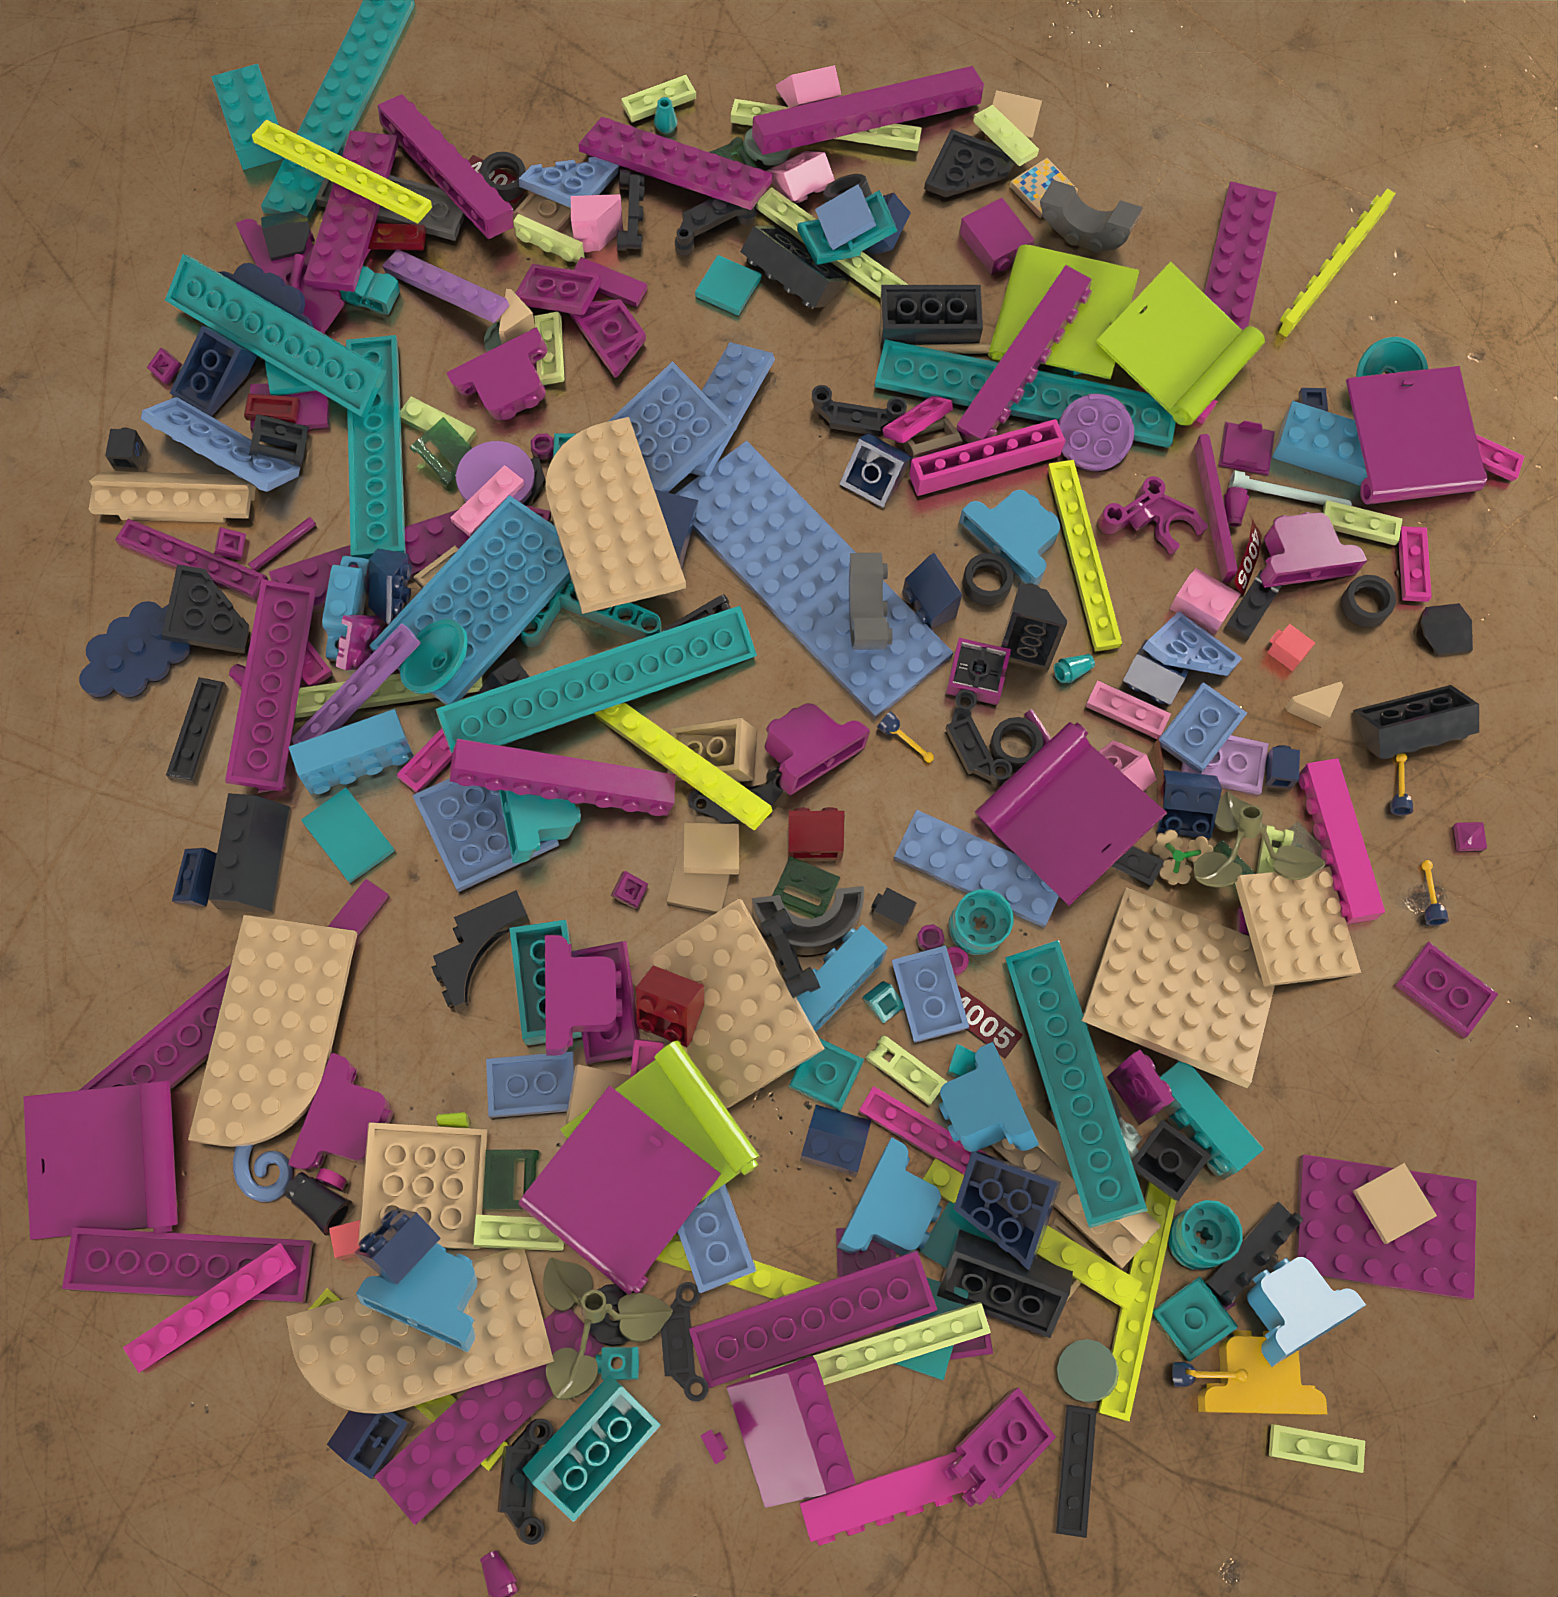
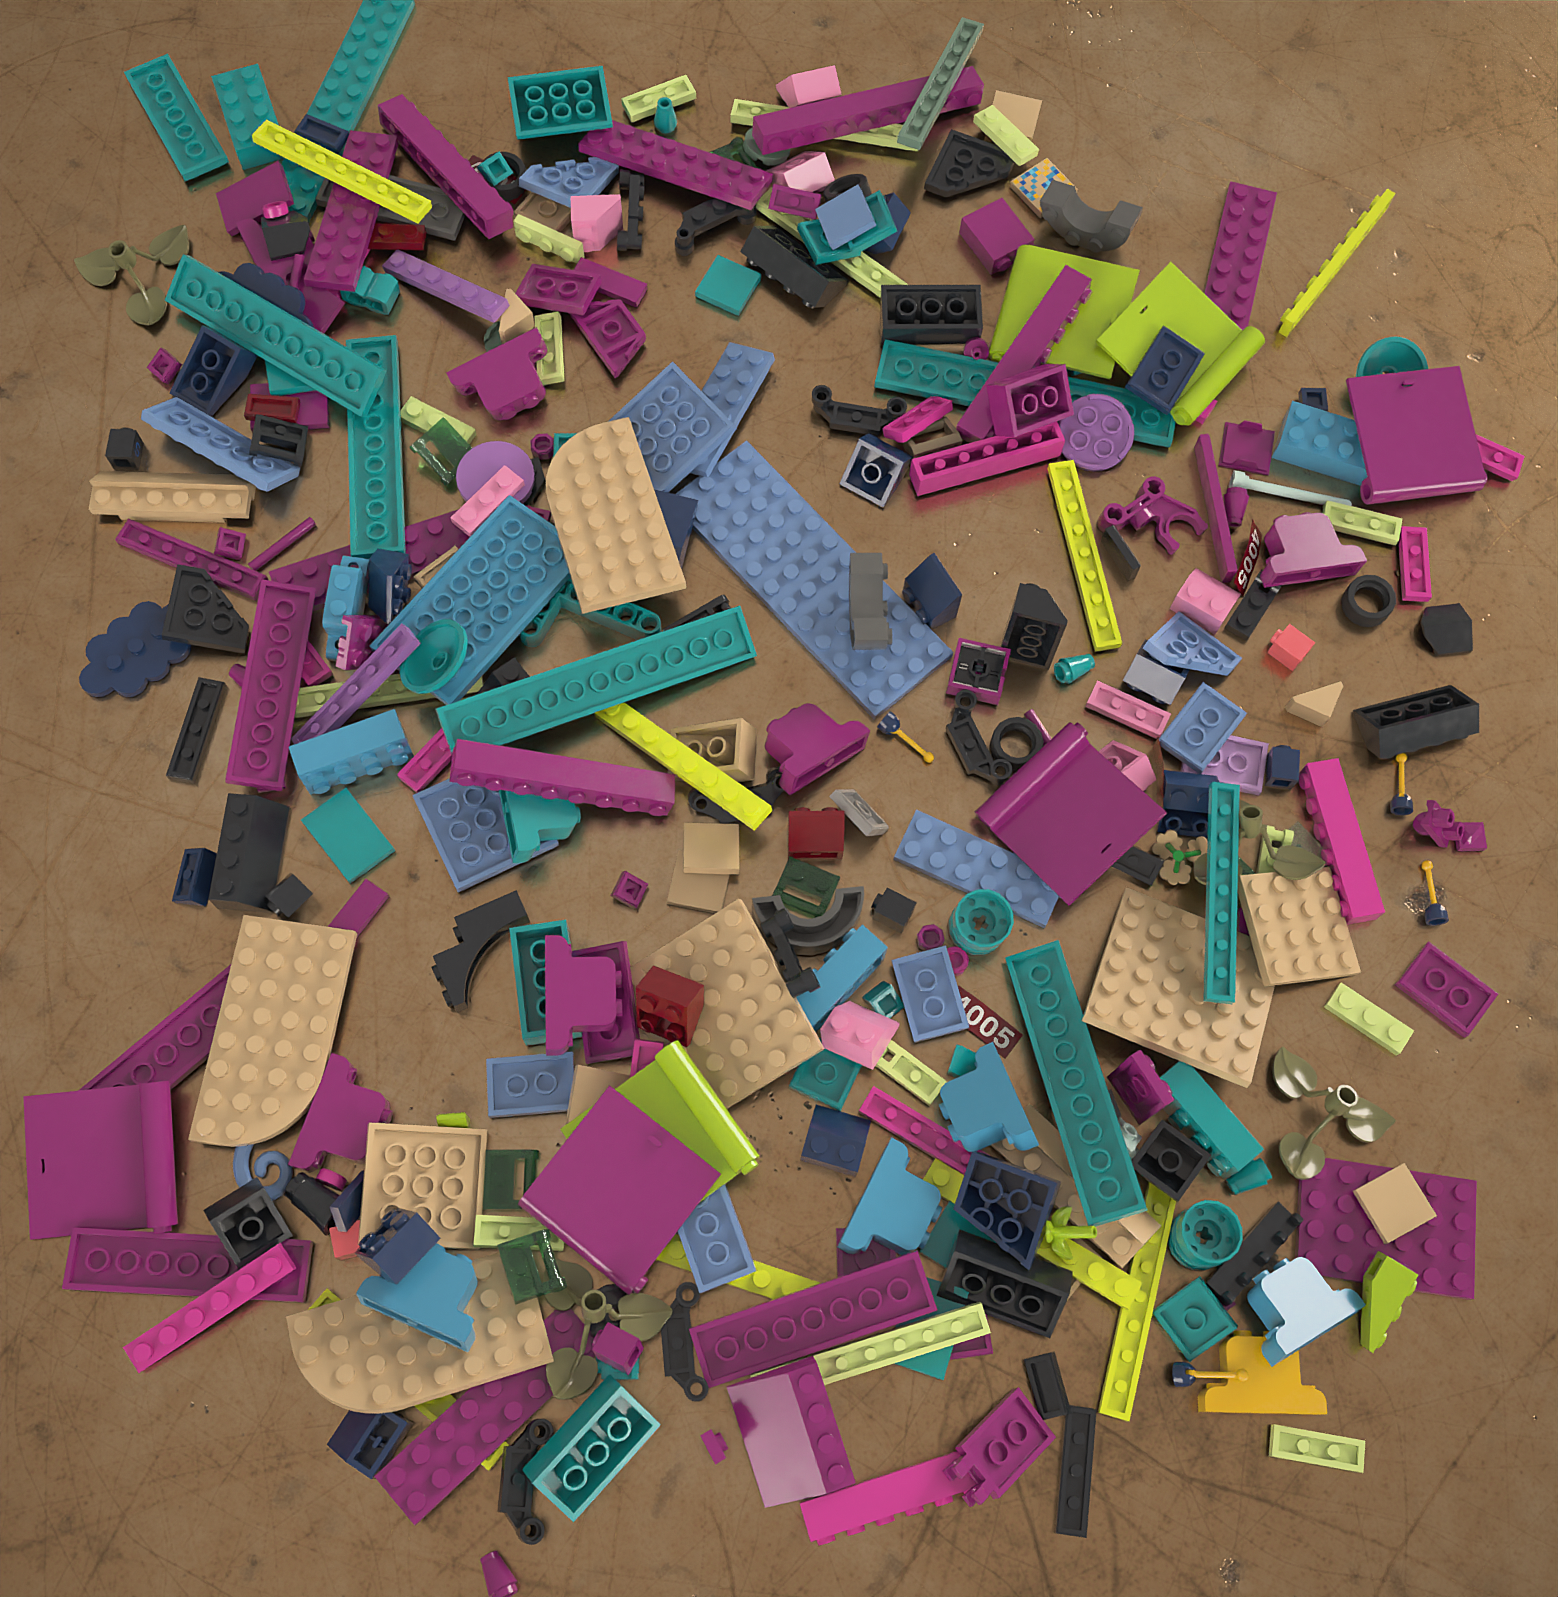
dark azure brick [959,490,1060,585] -> none
black tyre [962,553,1014,606] -> none
sand green tile [1057,1339,1119,1403] -> none
none -> olive plant [74,225,189,325]
none -> teal plate [124,54,229,181]
none -> black slope [203,1177,292,1269]
none -> magenta tile [216,161,294,236]
none -> dark pink tile [262,201,289,218]
none -> black brick [265,873,313,918]
none -> dark blue tile [294,114,349,154]
none -> dark blue tile [330,1170,364,1232]
none -> teal slope [476,151,513,187]
none -> clear green plate [497,1229,567,1305]
none -> teal slope [508,66,613,140]
none -> magenta brick [592,1322,644,1375]
none -> magenta plate [768,184,822,220]
none -> bright pink slope [820,1001,899,1070]
none -> light grey tile [829,789,889,836]
none -> sand green plate [897,17,984,150]
none -> magenta tile [963,337,989,360]
none -> magenta brick [986,364,1074,437]
none -> black tile [1024,1351,1072,1420]
none -> lime plant [1045,1206,1097,1260]
none -> black tile [1101,525,1141,581]
none -> dark blue tile [1125,325,1205,415]
none -> teal plate [1203,782,1240,1005]
none -> teal cone [1226,1157,1272,1195]
none -> olive plant [1272,1047,1396,1180]
none -> yellowish green plate [1324,983,1414,1056]
none -> lime slope [1360,1251,1419,1353]
none -> magenta hips [1413,800,1465,847]

